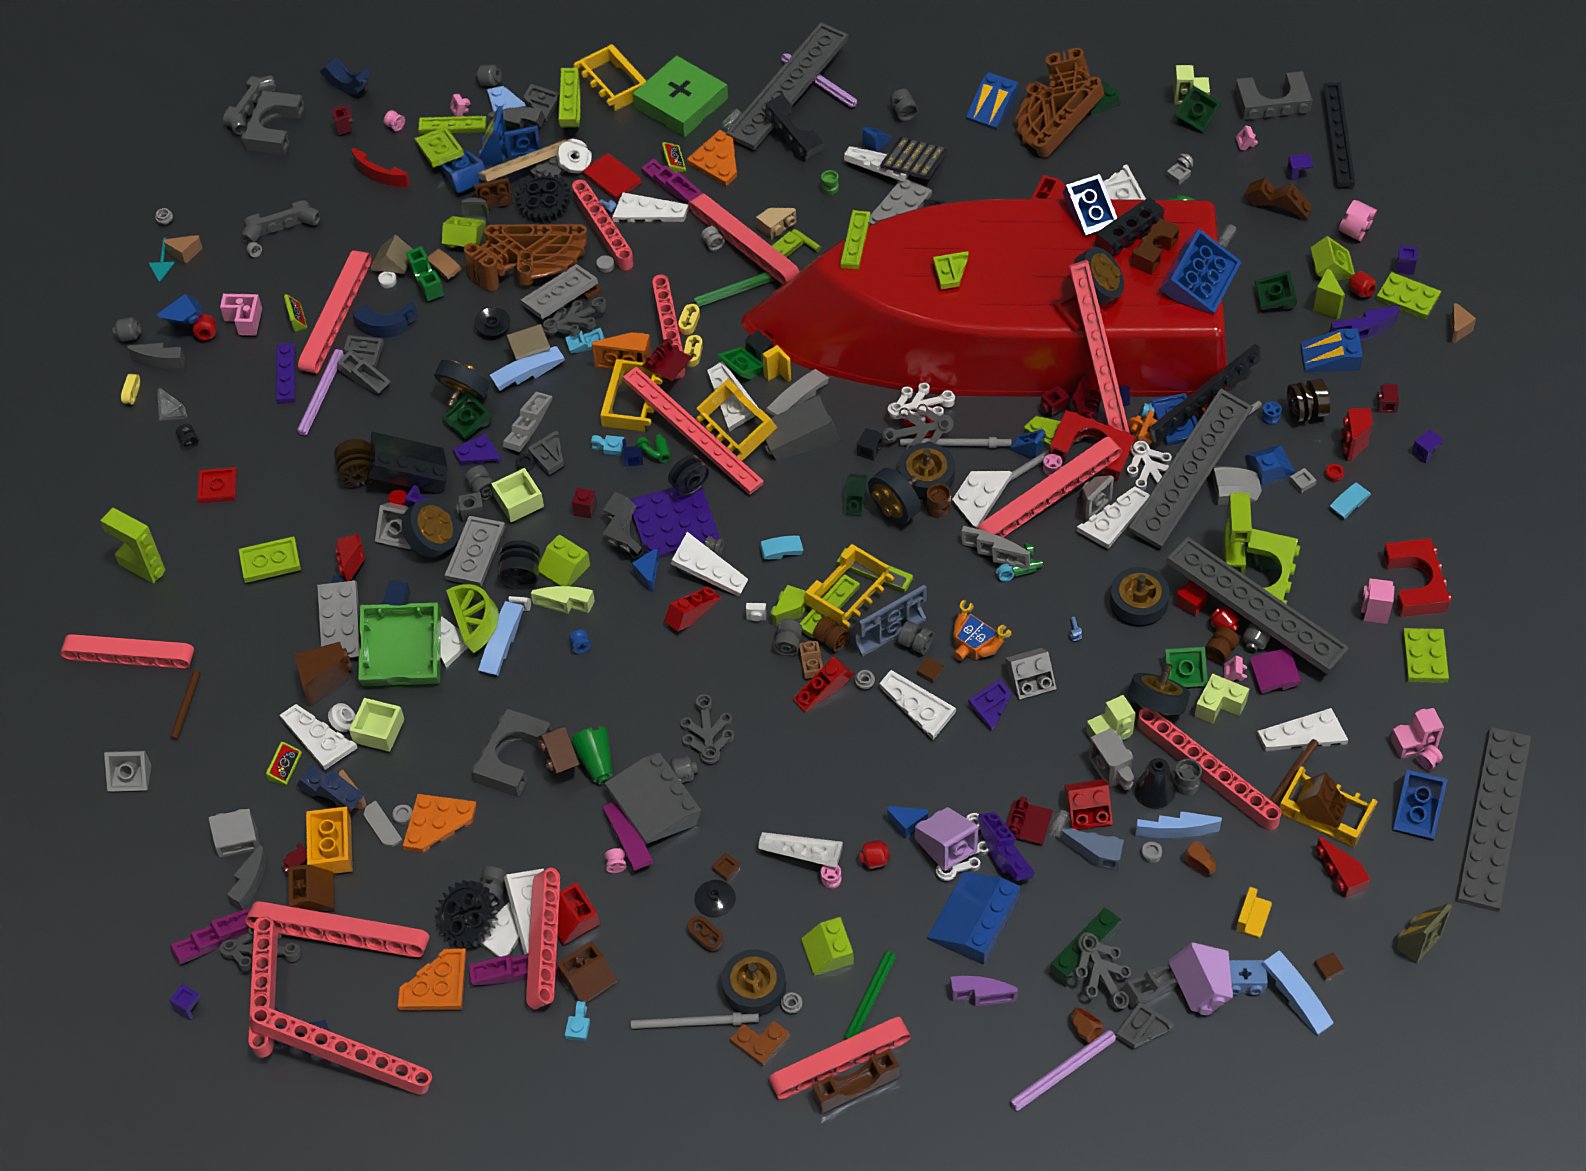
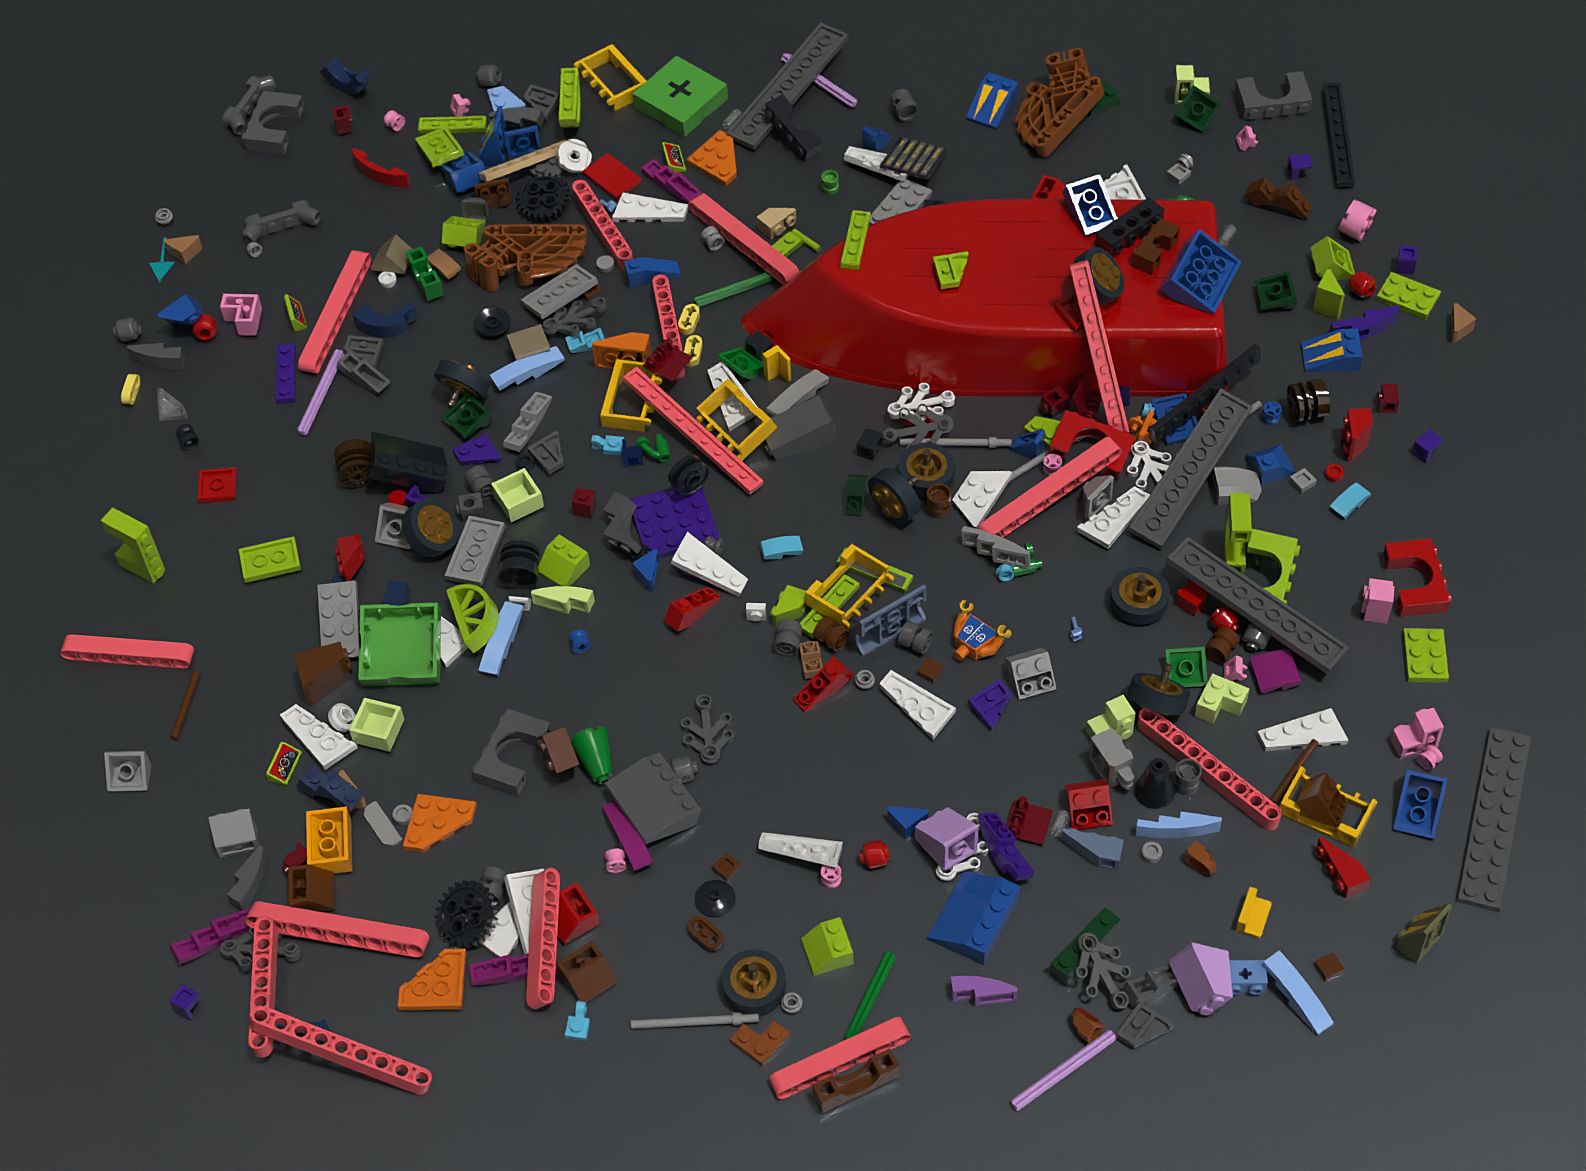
none -> blue slope [624,257,681,288]

